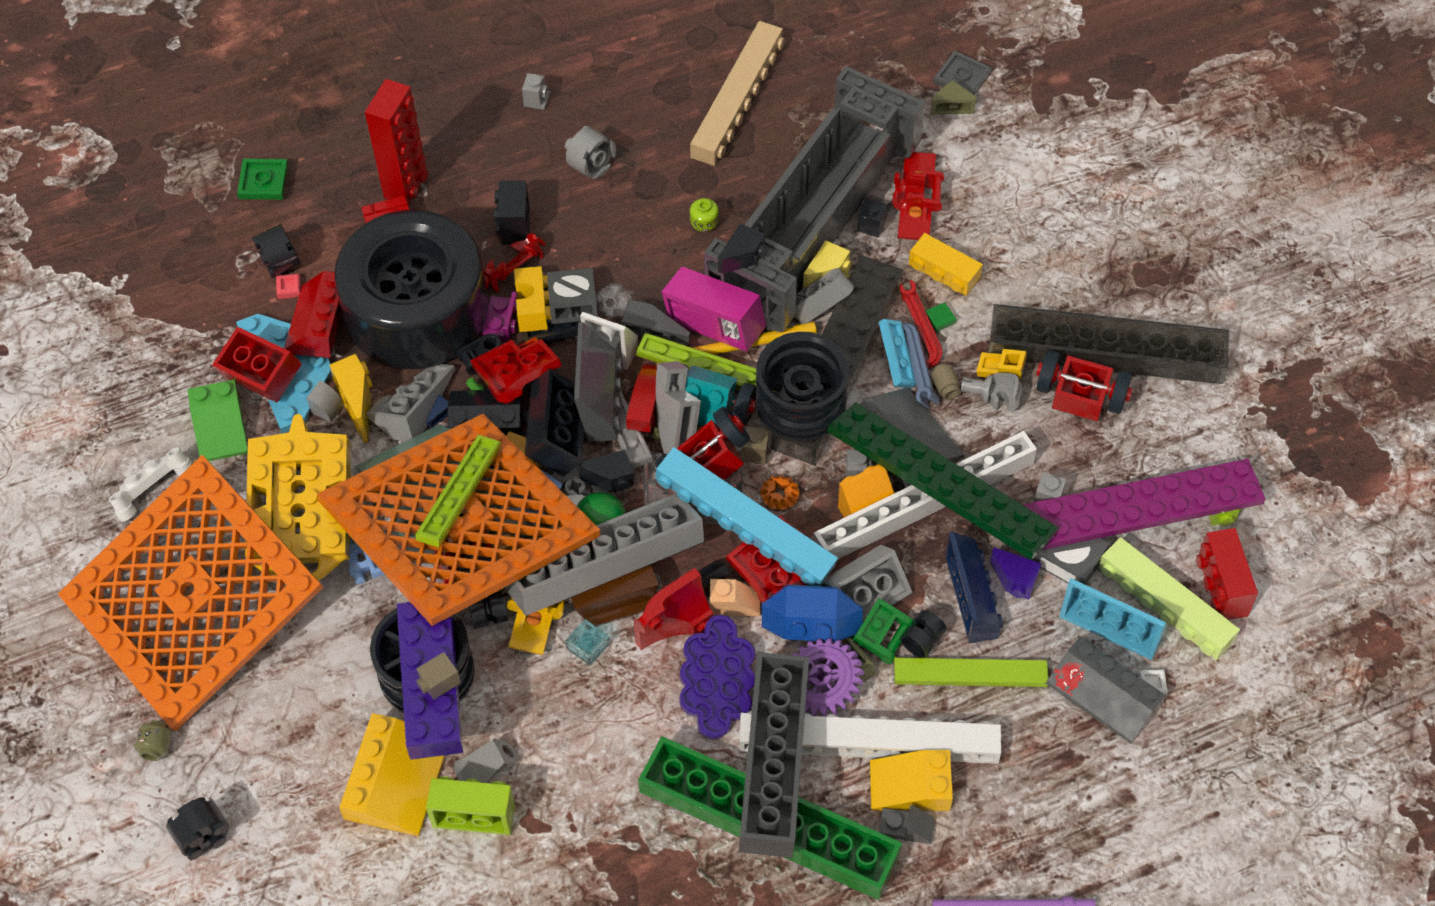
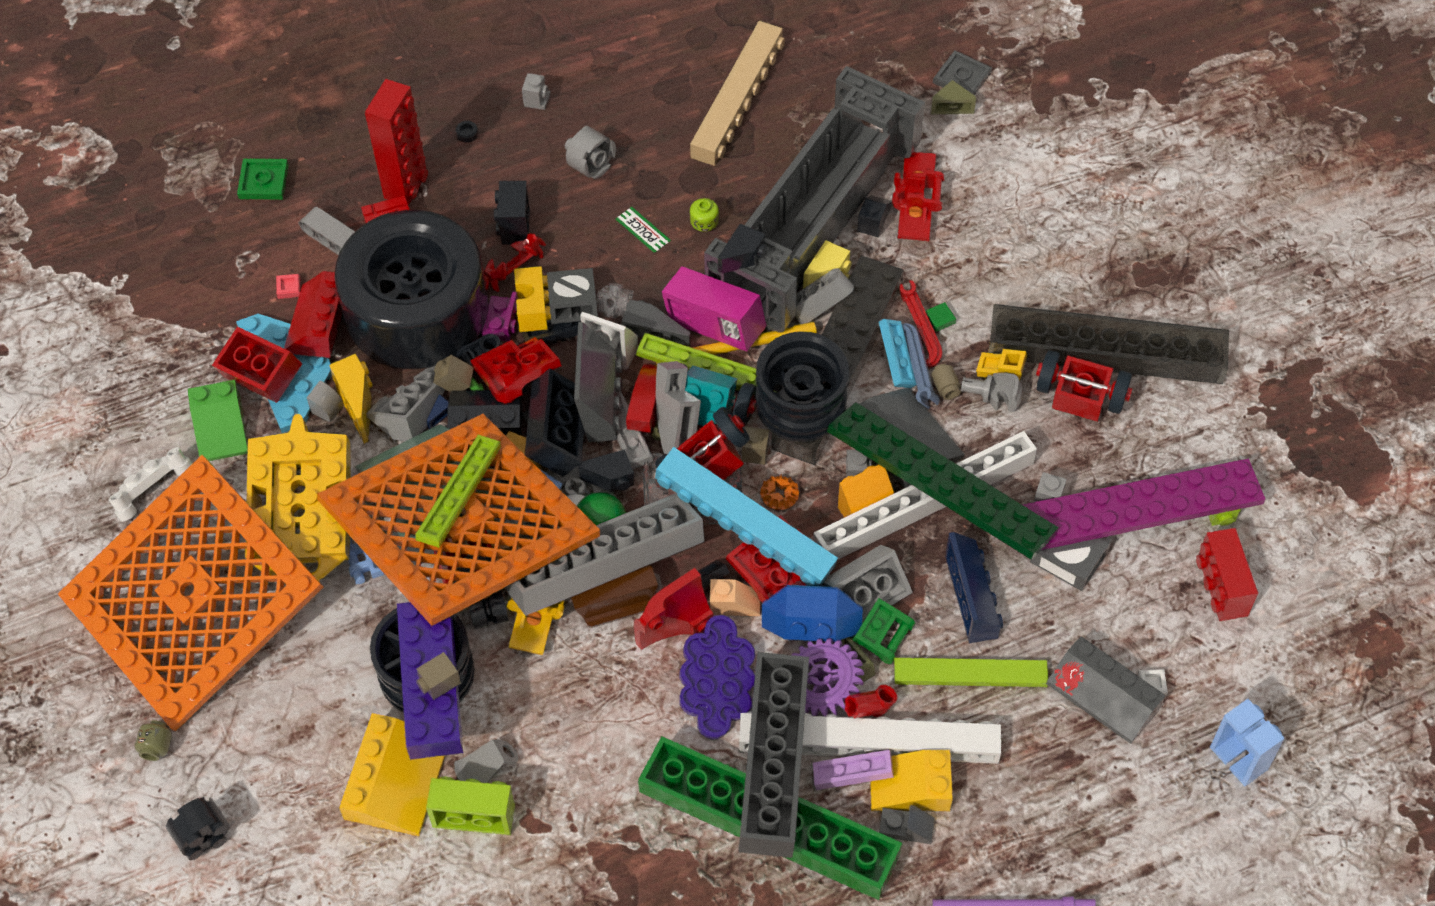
black brick [252,224,301,278] -> none
clear light blue piece [565,619,610,666] -> none
black wheel [900,610,947,658] -> none
yellow brick [908,233,983,296] -> none
dark purple slope [990,547,1041,600] -> none
medium azure slope [1059,578,1168,661] -> none
yellowish green brick [1098,537,1240,660] -> none
none -> light grey beam [299,207,355,255]
none -> dark tan brick [433,355,474,392]
none -> black tile [456,121,478,143]
none -> sticker [616,207,671,253]
none -> lavender plate [813,750,894,790]
none -> red piece [845,684,898,719]
none -> light blue piece [1210,699,1284,786]

